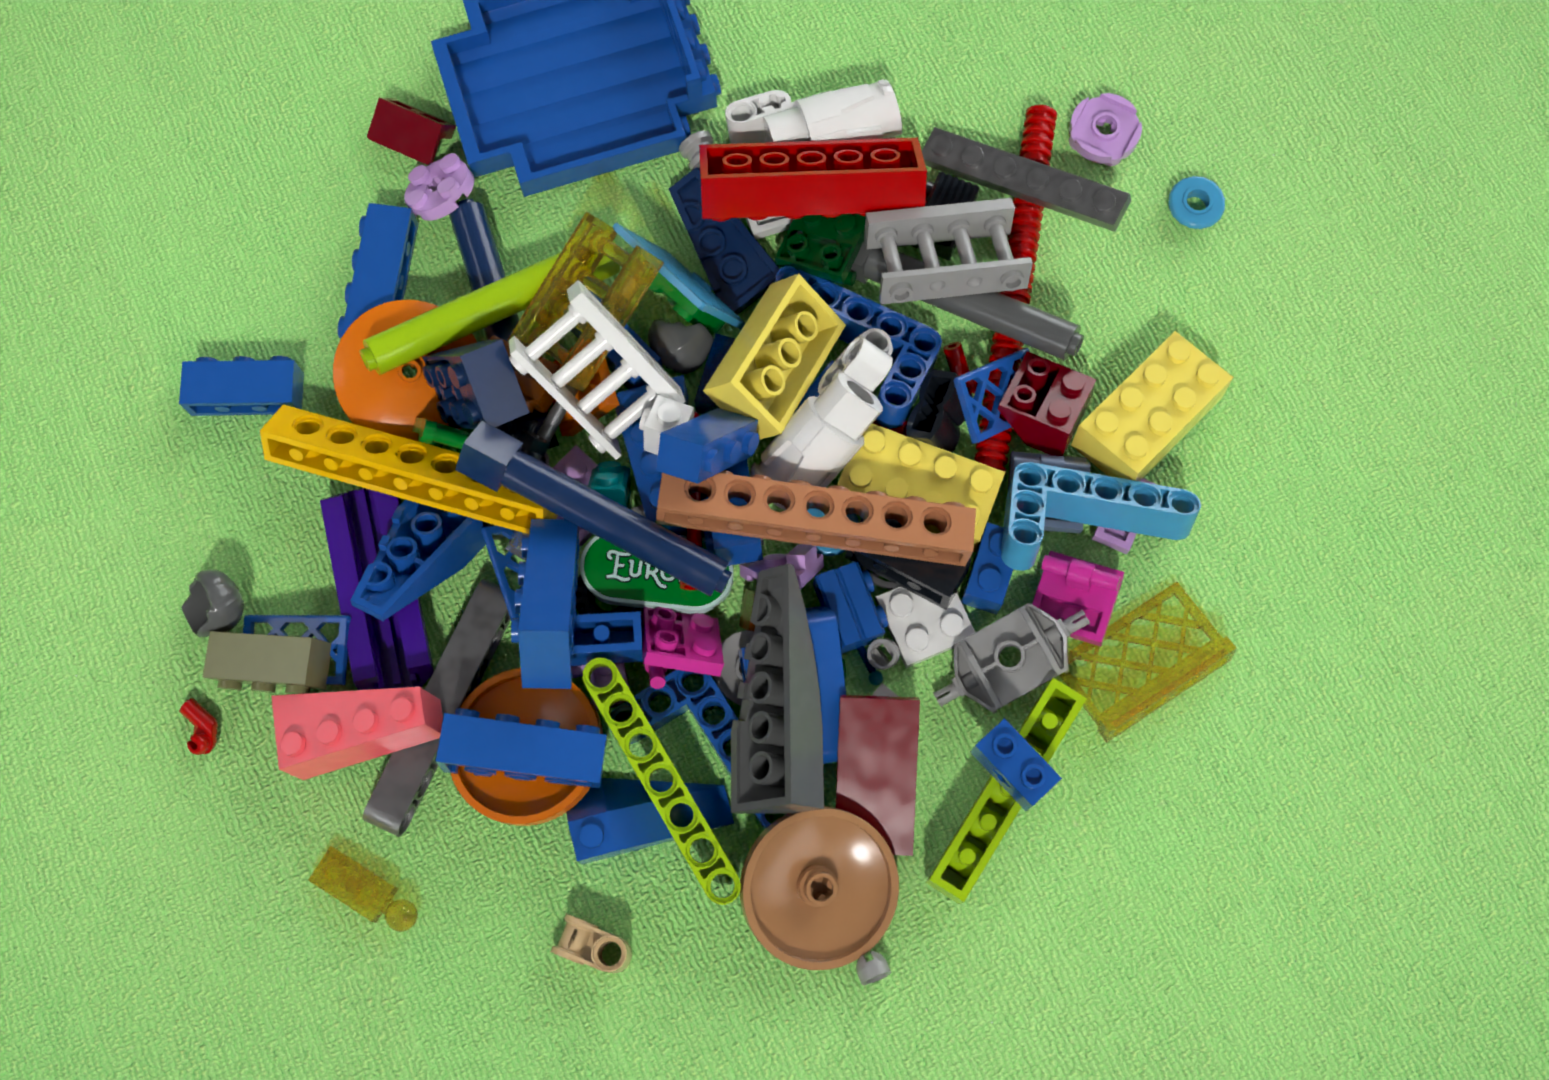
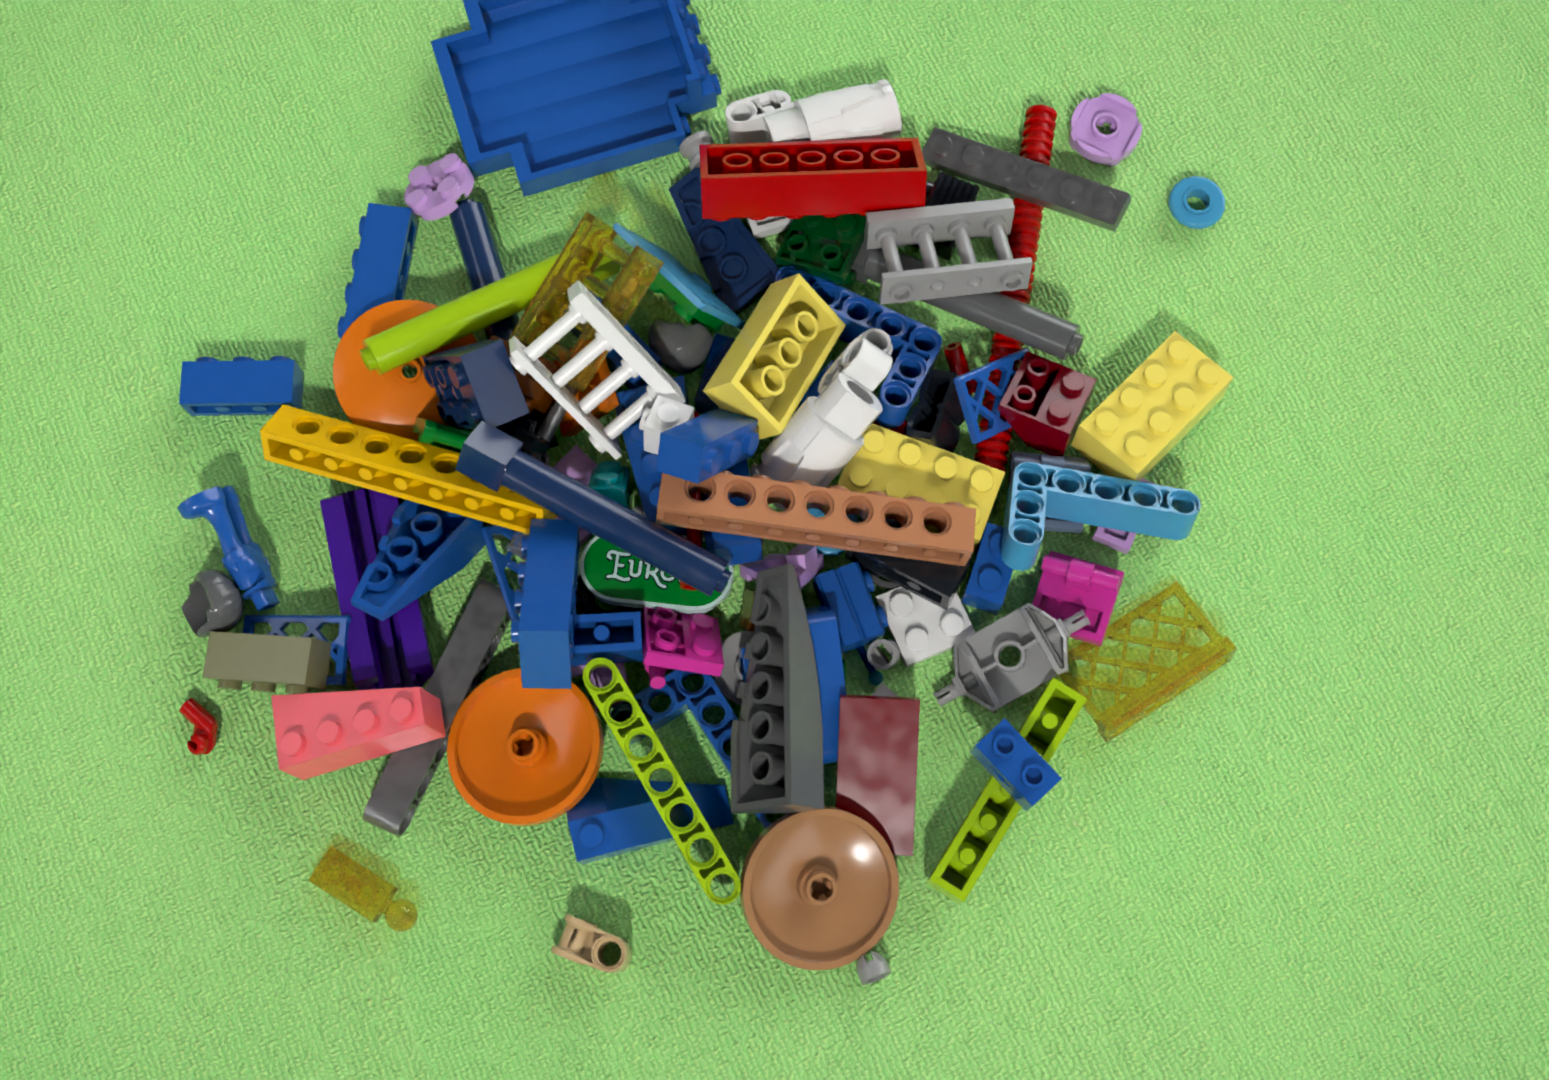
dark red panel [367,97,456,165] -> none
blue wedge [436,708,607,788] -> none
none -> blue piece [177,485,280,611]

